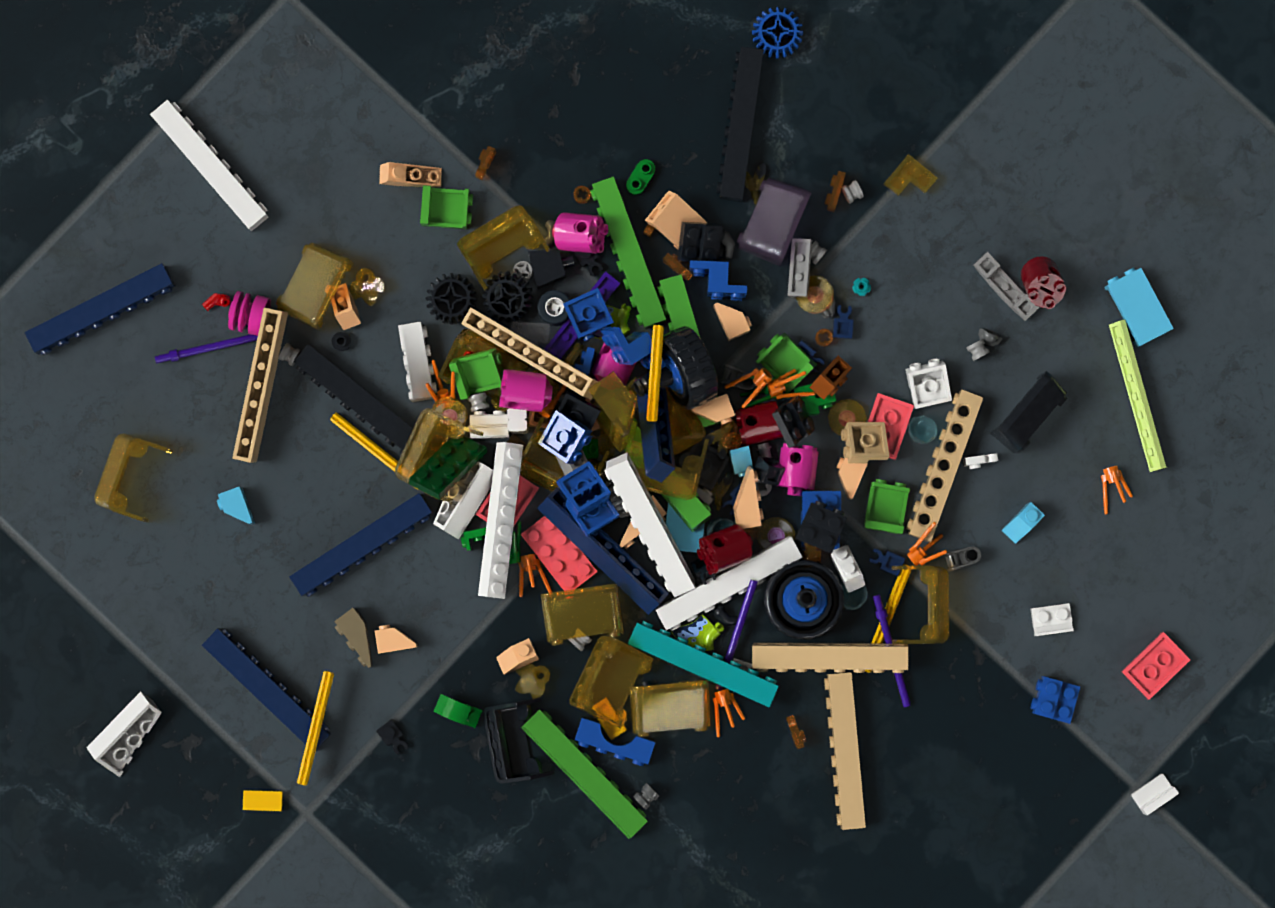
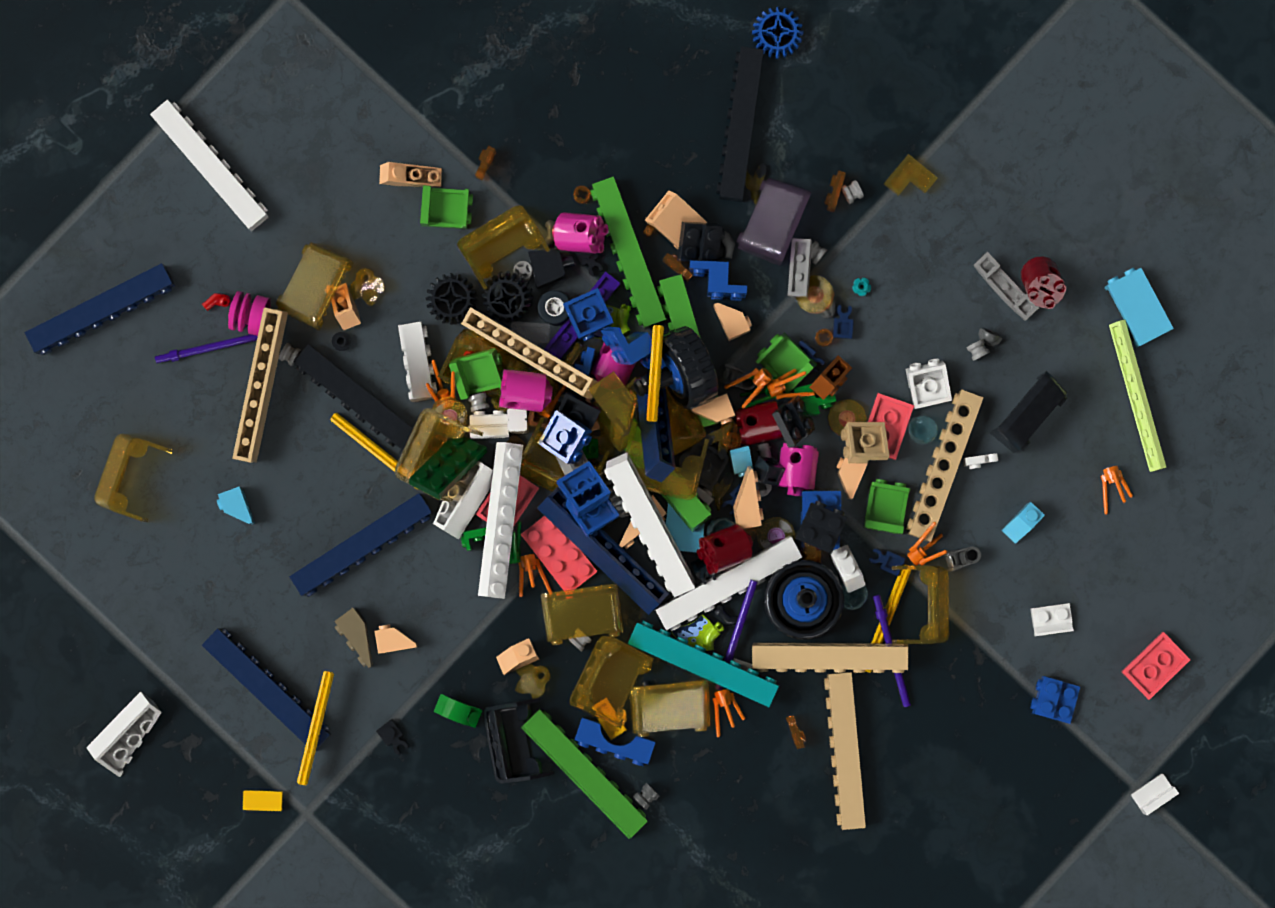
green plate [626,159,655,195] -> none

